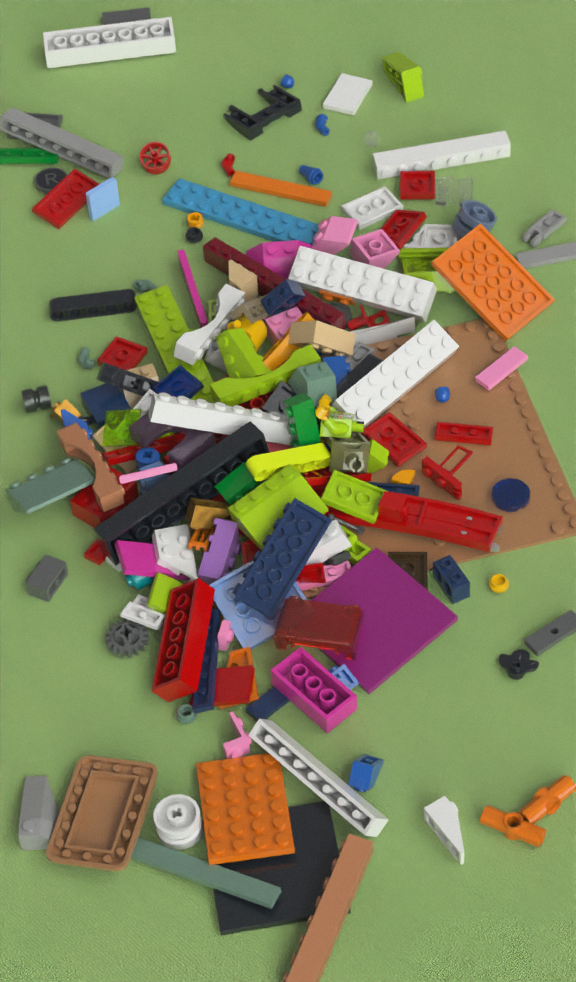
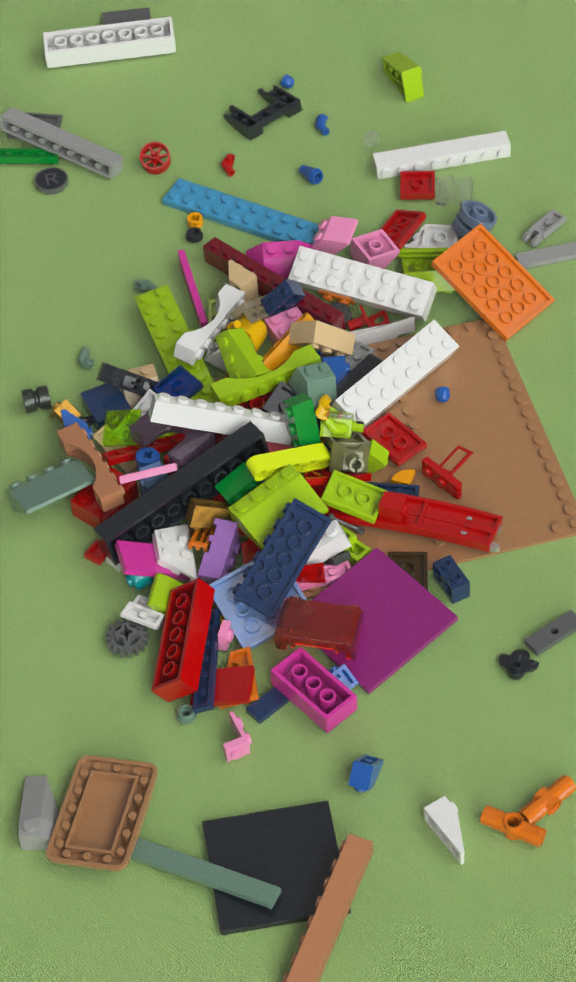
dark grey brick [26,555,68,602] -> none
red tile [32,169,99,229] -> none
black beam [49,289,137,322] -> none
light blue tile [86,177,120,221] -> none
red plate [97,336,148,370] -> none
white wheel [153,794,203,850] -> none
orange plate [196,753,295,865] -> none
orange tile [230,171,332,207] -> none
white brick [248,718,389,837] -> none
white tile [323,73,372,116] -> none
white tile [341,186,403,230] -> none
red tile [435,422,493,445] -> none
bright pink tile [475,346,528,390] -> none
yellow plate [489,574,509,593] -> none
clear blue tile [492,478,530,512] -> none

